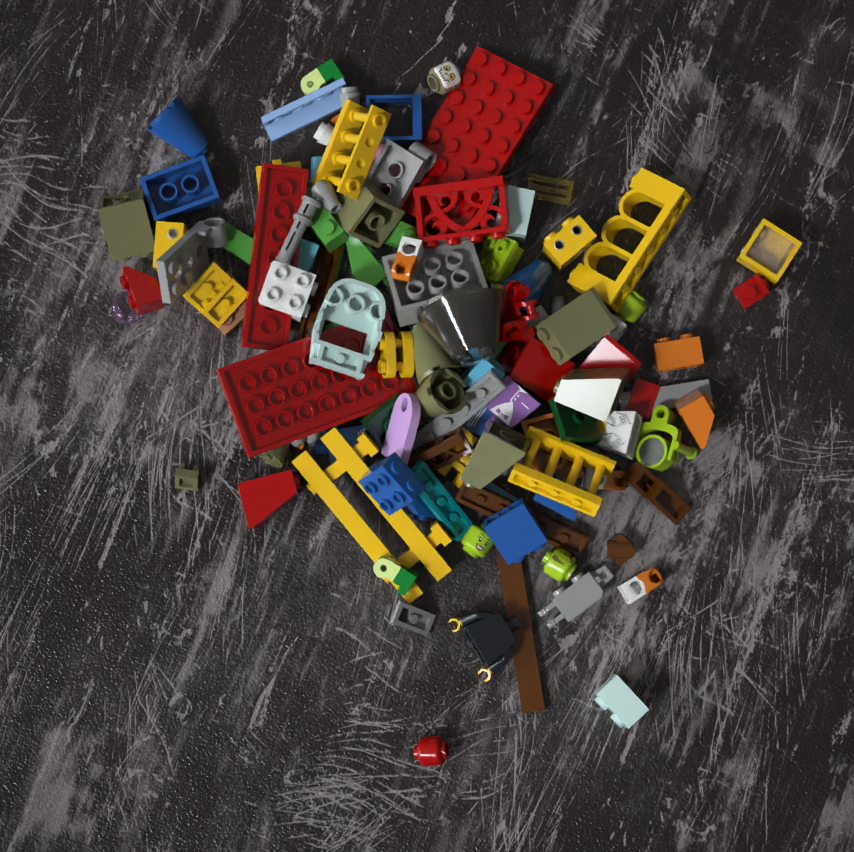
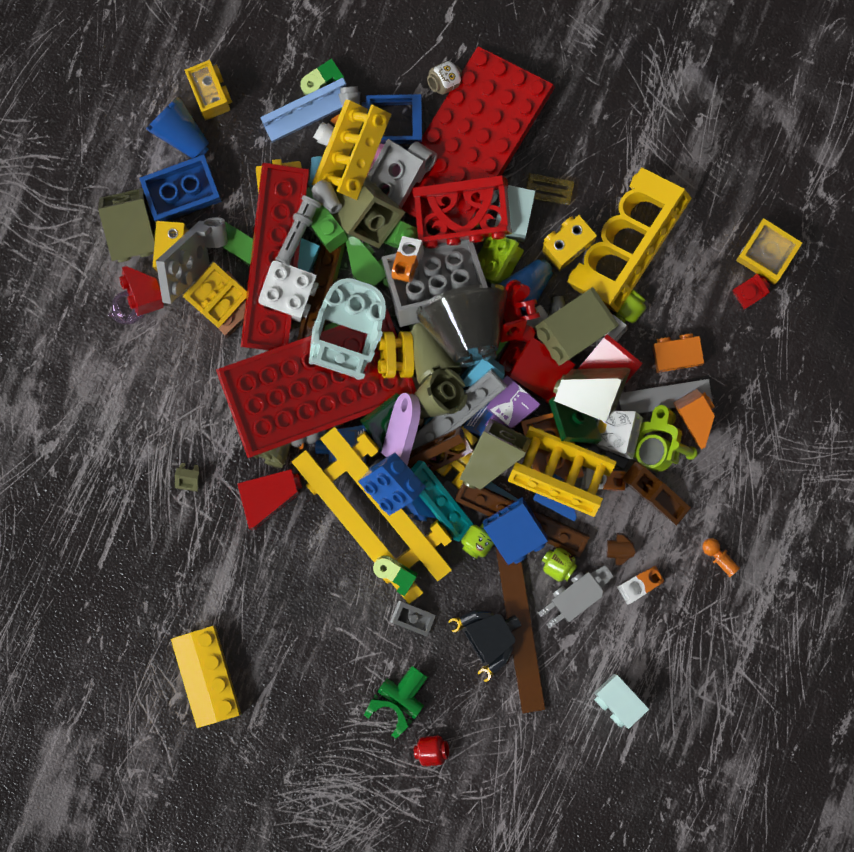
red sticker [625,378,660,418] -> none
none -> yellow slope [171,626,242,728]
none -> yellow piece [184,60,232,121]
none -> green connector [364,666,428,739]
none -> orange pin [702,538,740,578]

